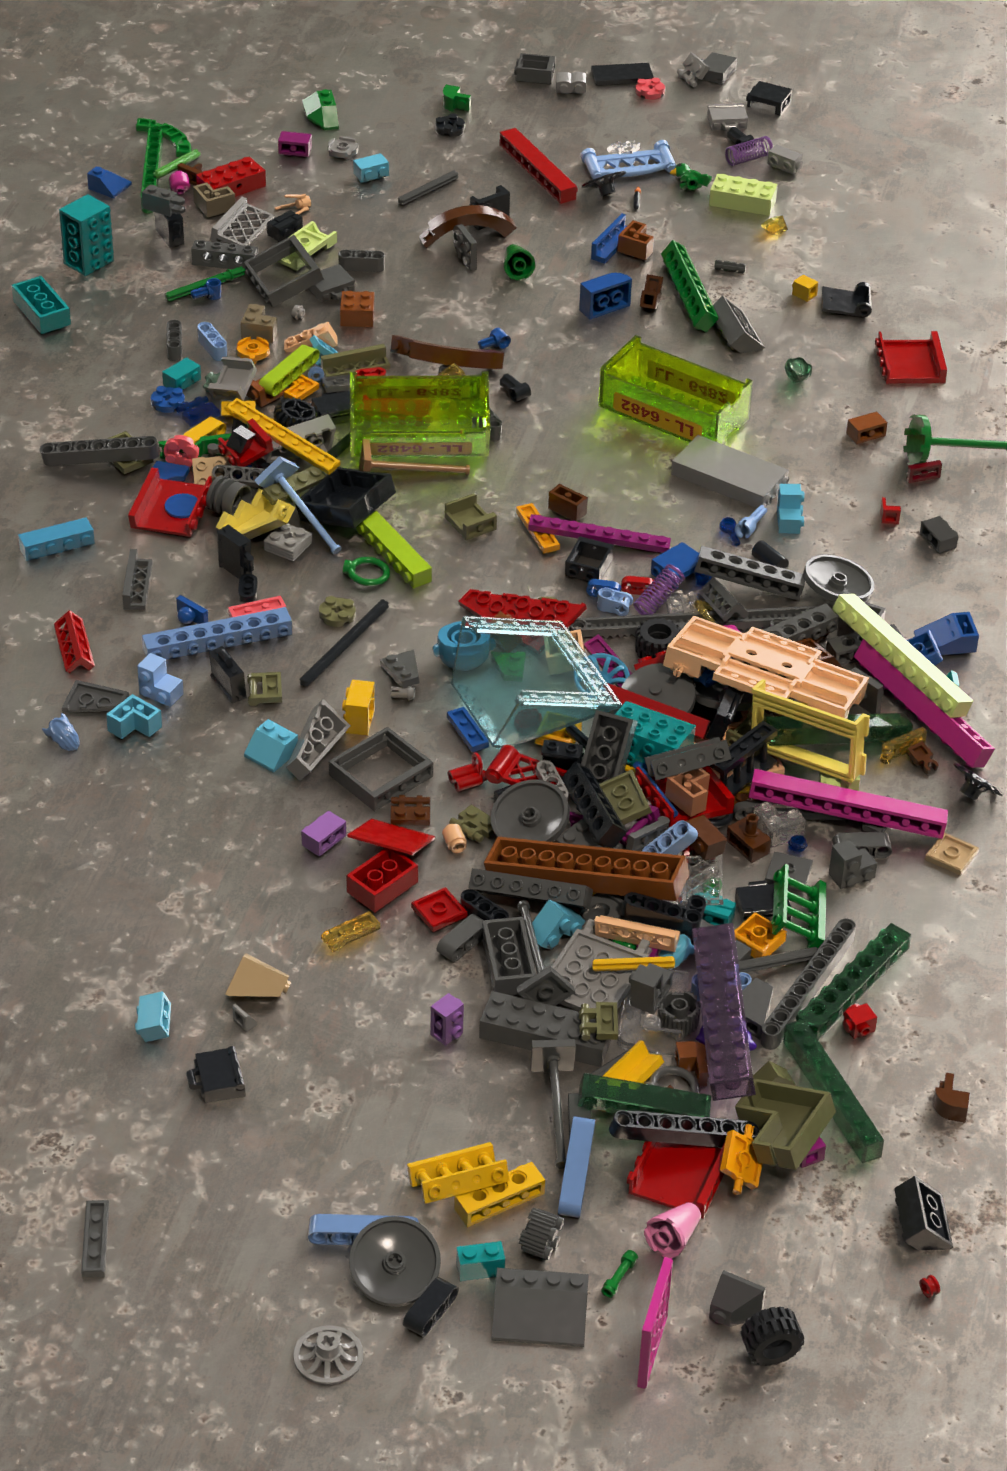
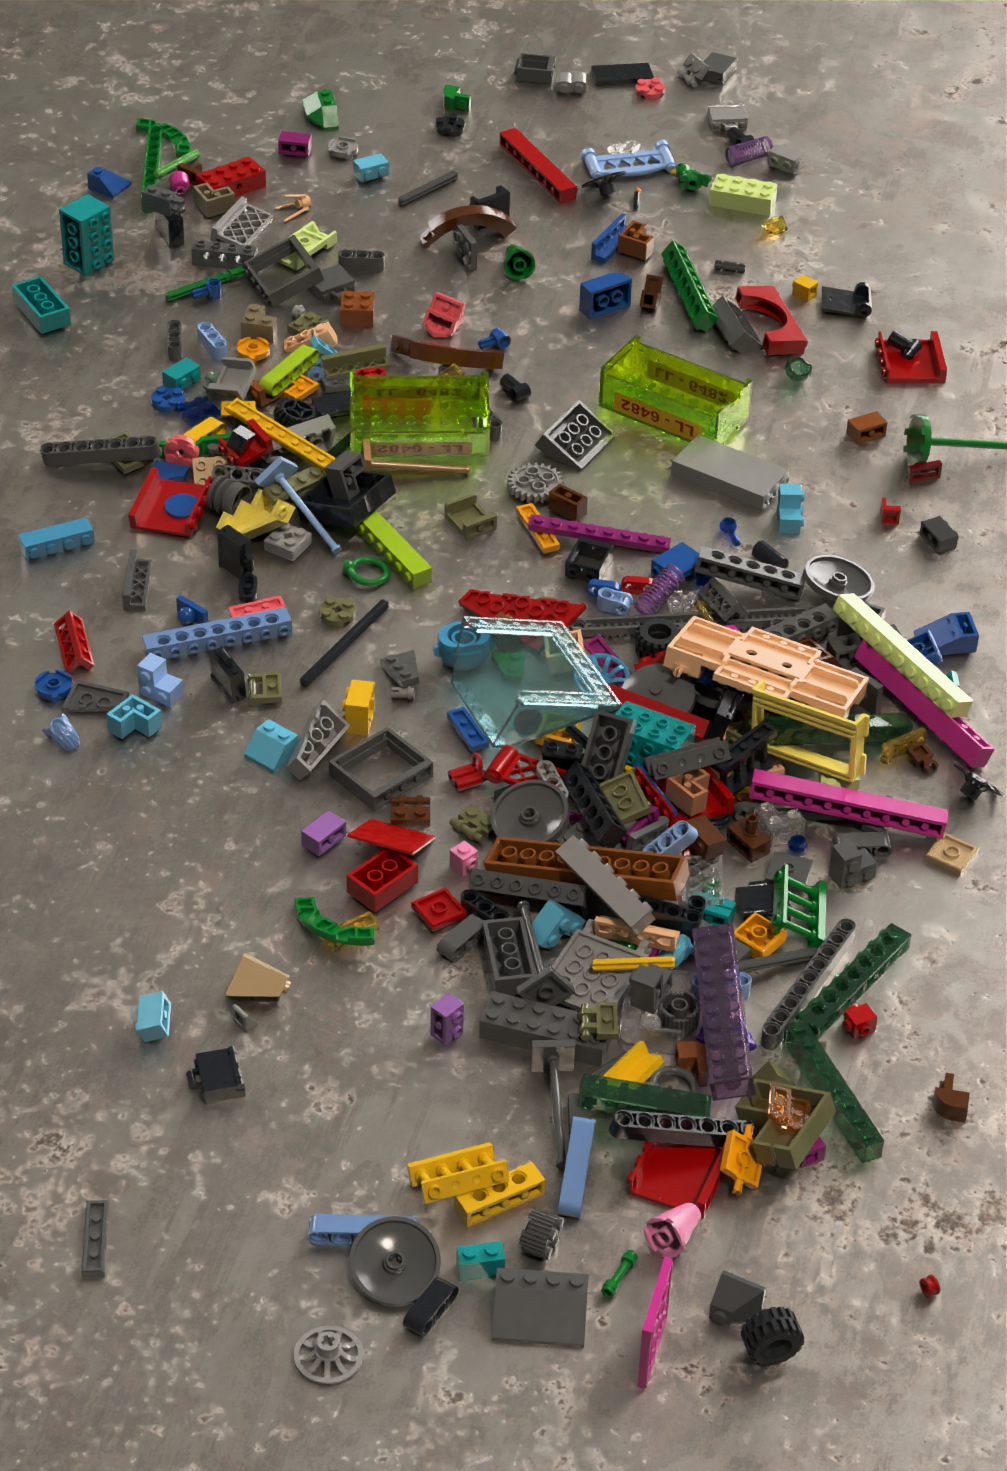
black brick [267,210,303,242] -> none
light nougat brick [442,824,467,853] -> none
dark grey slope [726,977,773,1040] -> none
light blue piece [735,505,767,539] -> none
black panel [746,81,792,116] -> none
black slope [894,1176,953,1251] -> none
none -> blue plate [35,670,73,703]
none -> olive plate [287,311,330,335]
none -> green tile [295,897,375,946]
none -> dark grey brick [324,450,366,501]
none -> coral piece [423,292,466,338]
none -> bright pink brick [449,841,478,877]
none -> light grey gear [507,462,564,504]
none -> dark grey slope [534,400,616,471]
none -> light grey brick [555,835,655,936]
none -> red arch [735,286,808,355]
none -> clear orange slope [767,1084,810,1134]
none -> black piece [887,330,922,359]

